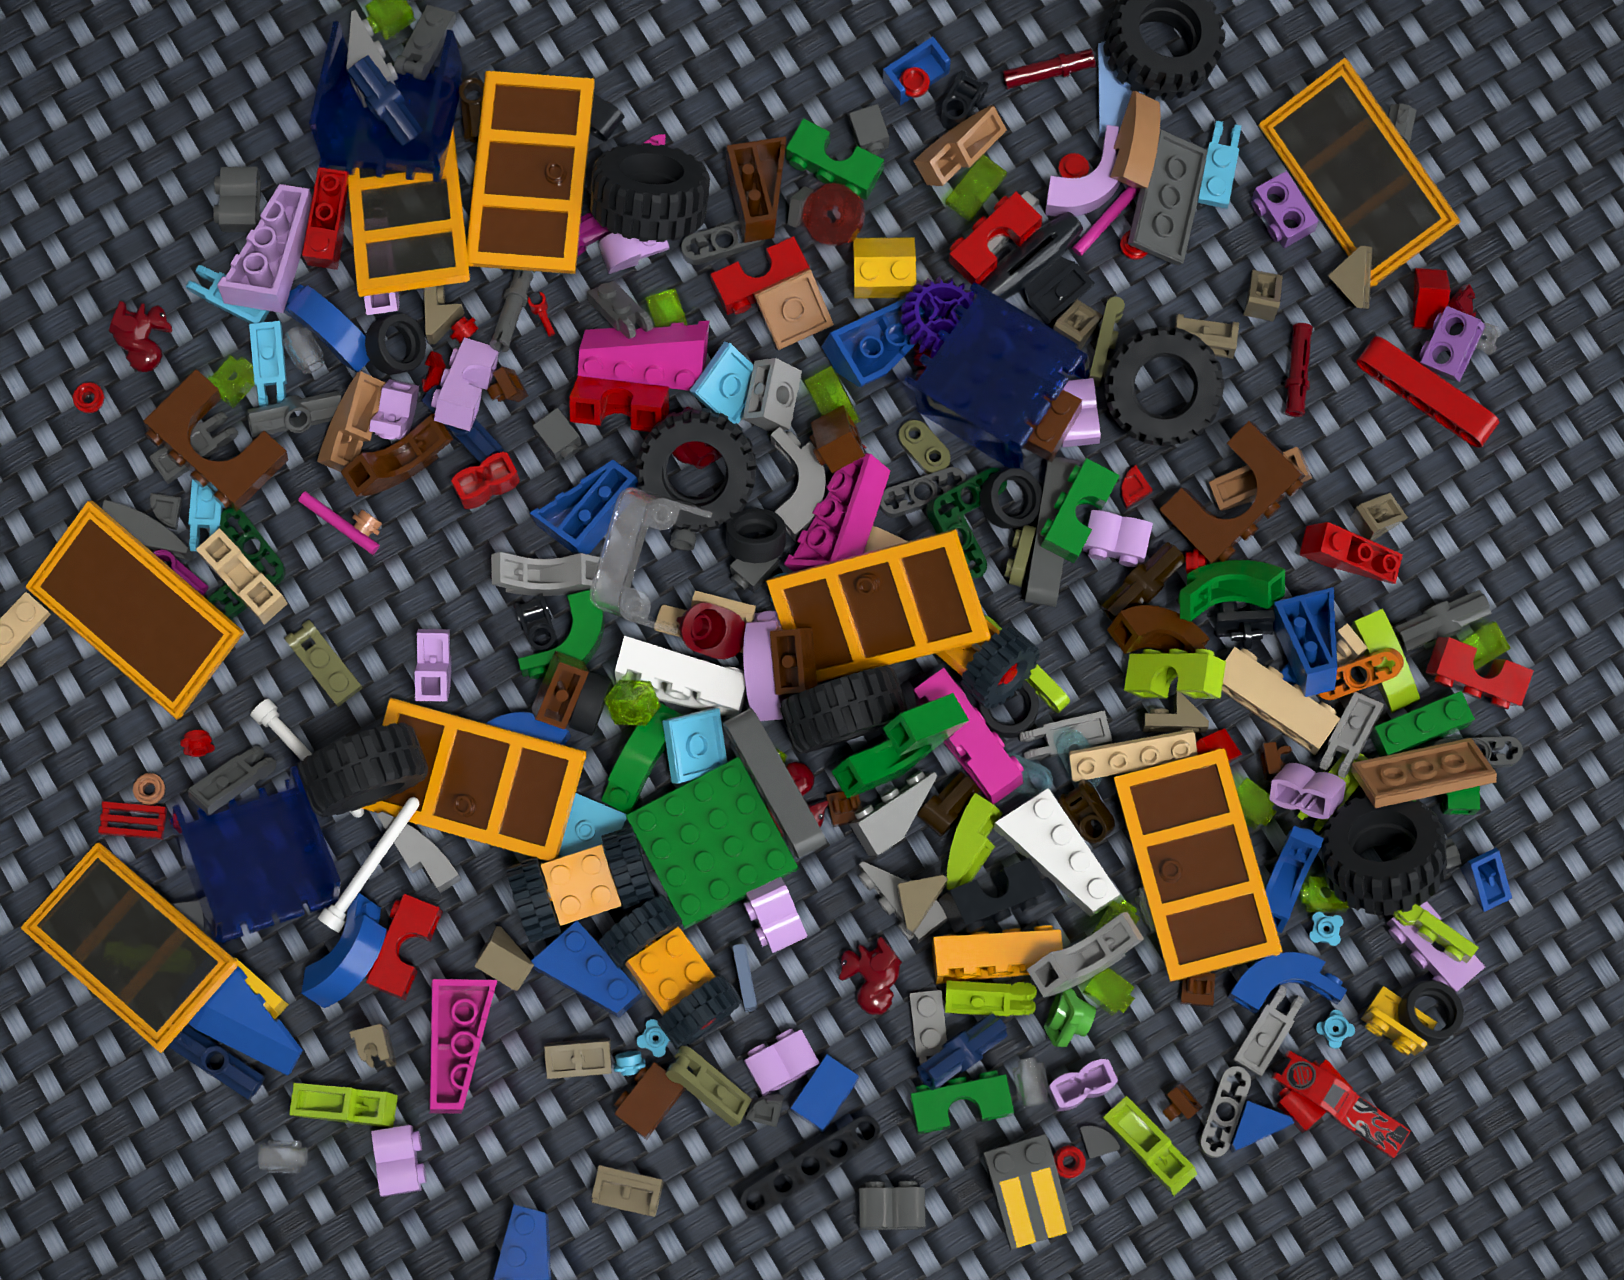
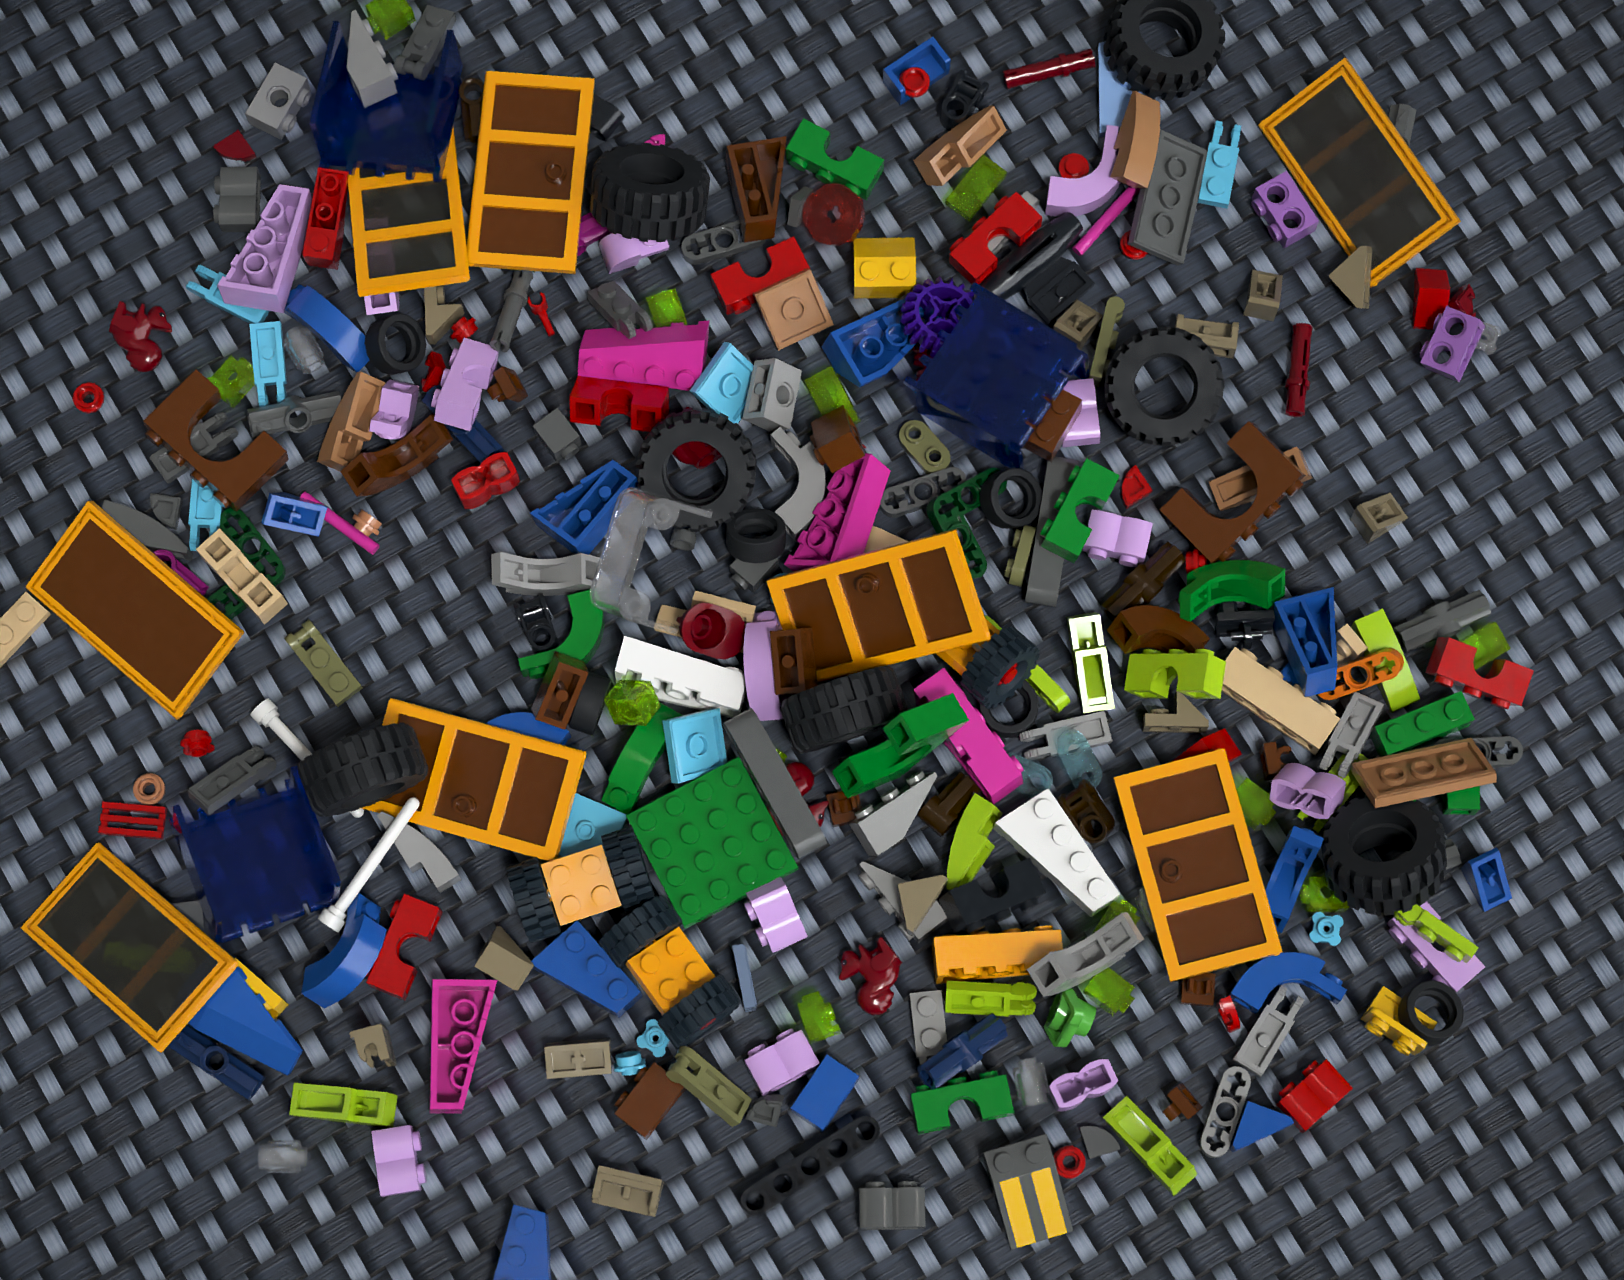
dark blue piece [346,55,424,147] -> none
lavender brick [415,629,451,701] -> none
dark grey brick [849,104,889,155] -> none
tan bracket [1069,730,1197,782] -> none
piece [1271,1051,1411,1158] -> none
red slope [1299,522,1403,584] -> none
medium azure plate [1316,1010,1355,1049] -> none
red beam [1356,336,1499,448] -> none
none -> dark red tile [213,130,256,161]
none -> light grey brick [245,63,312,140]
none -> blue slope [261,492,327,537]
none -> clear neon green brick [797,991,840,1044]
none -> slope [1066,612,1115,714]
none -> red tile [1216,996,1240,1033]

